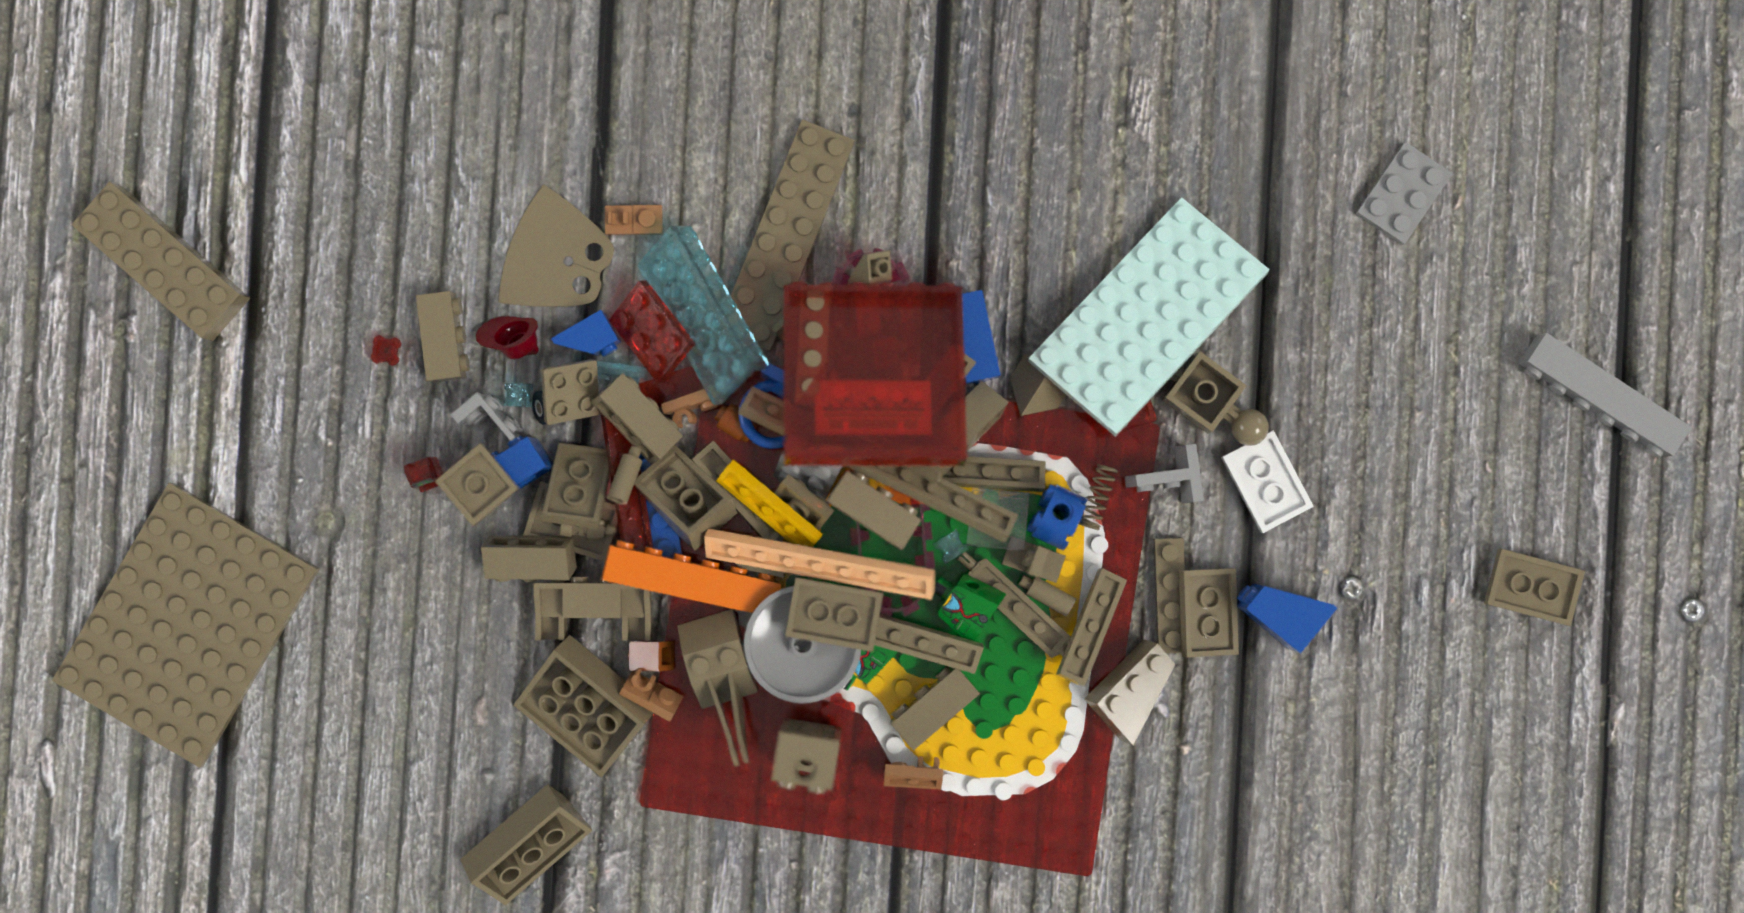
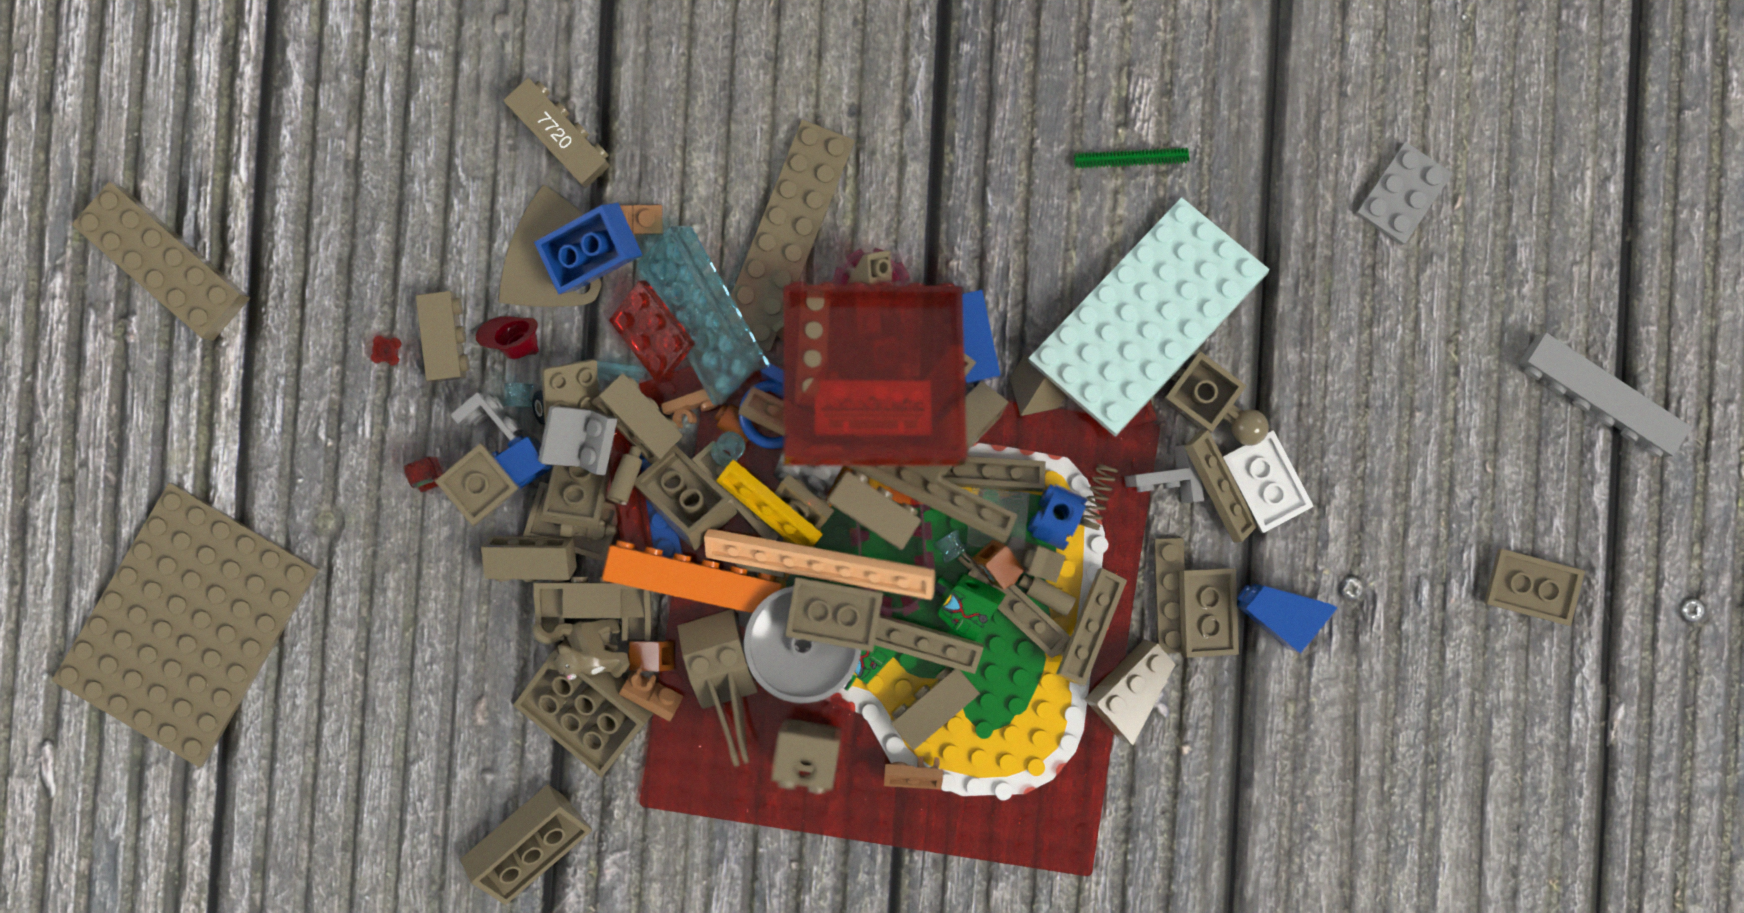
blue slope [551,310,622,357] -> none
none -> dark tan brick [503,77,610,189]
none -> dark tan animal [532,619,630,680]
none -> blue brick [534,203,643,295]
none -> light grey bracket [538,406,617,475]
none -> clear light blue wheel [711,432,745,466]
none -> dark orange brick [972,539,1025,590]
none -> green axle [1074,147,1190,169]
none -> dark tan plate [1184,429,1257,543]

